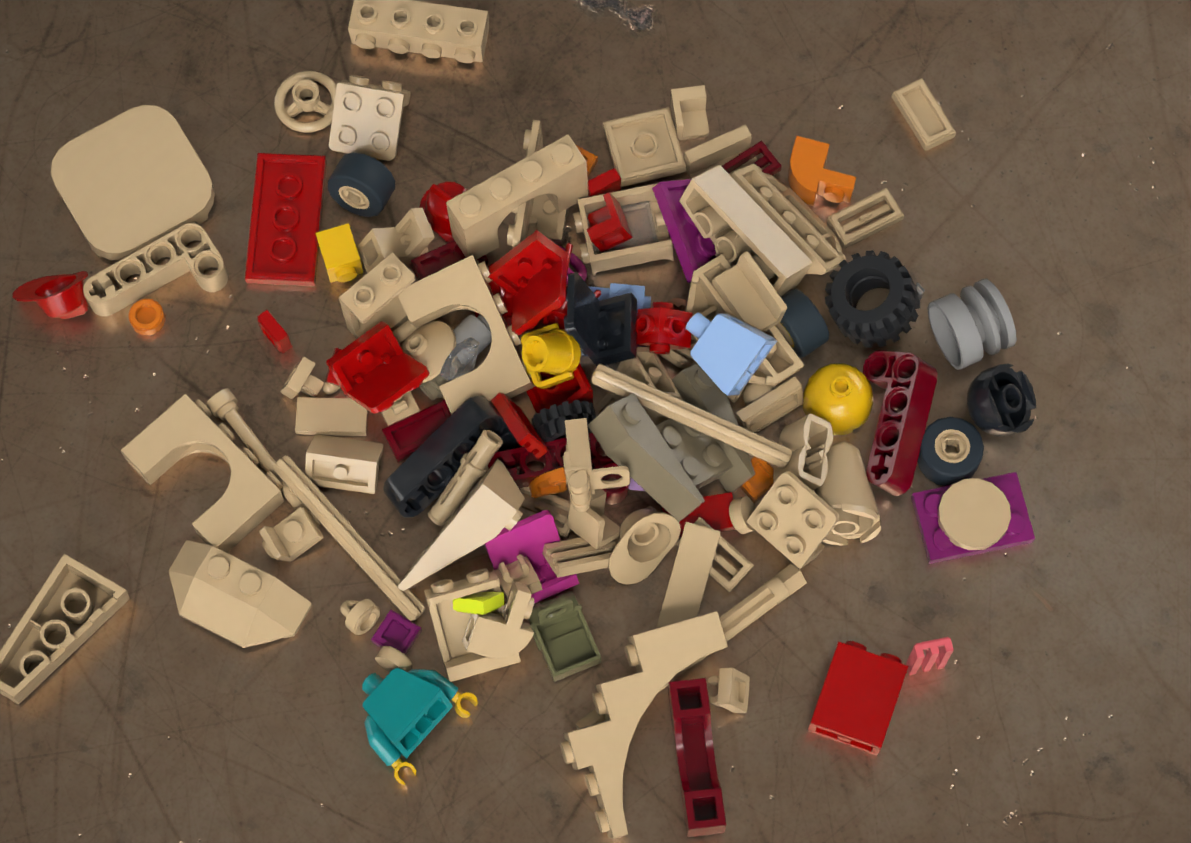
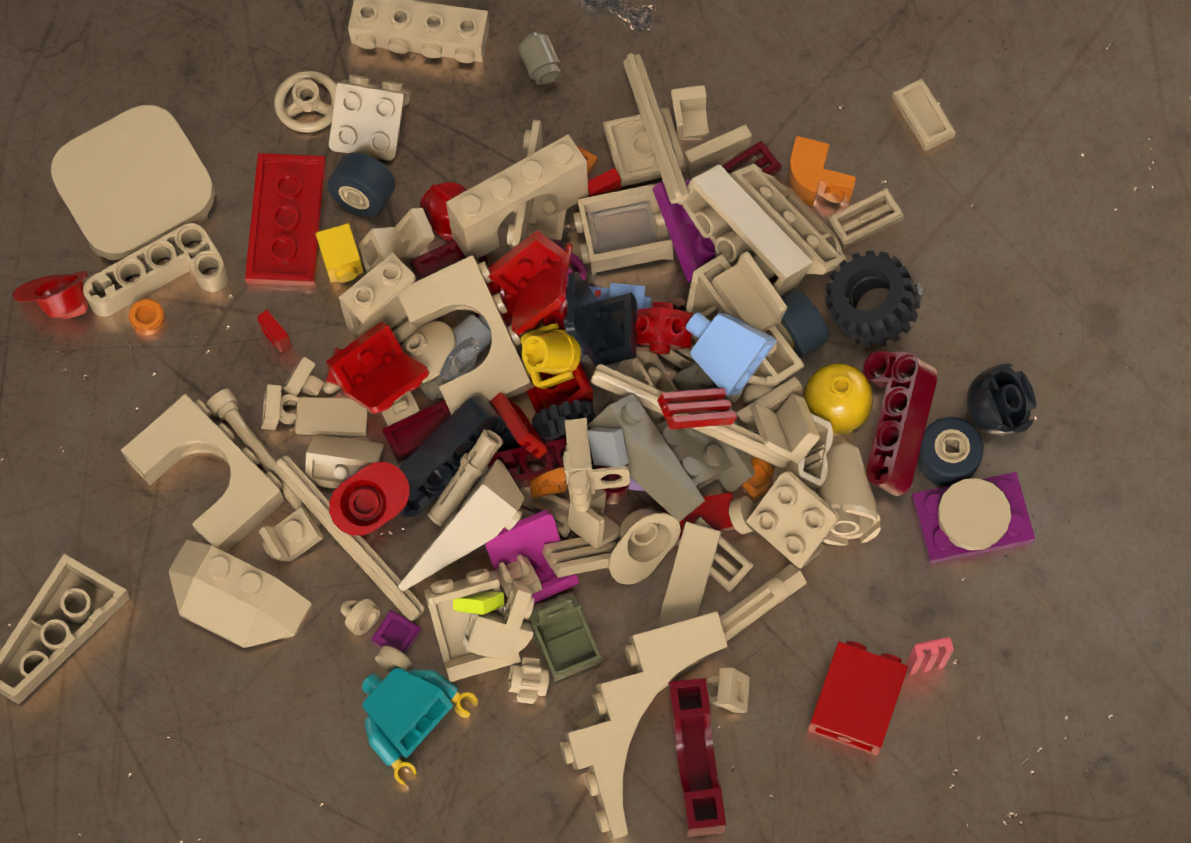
red panel [586,192,633,252] -> none
light grey wheel [928,279,1017,369] -> none
none -> tan tile [261,384,298,430]
none -> red piece [329,462,410,536]
none -> tan gear [507,657,549,704]
none -> dark tan brick [518,32,561,85]
none -> light grey tile [587,427,629,468]
none -> tan axle [623,53,689,205]
none -> red tile [657,388,737,430]
none -> tan panel [750,393,820,464]

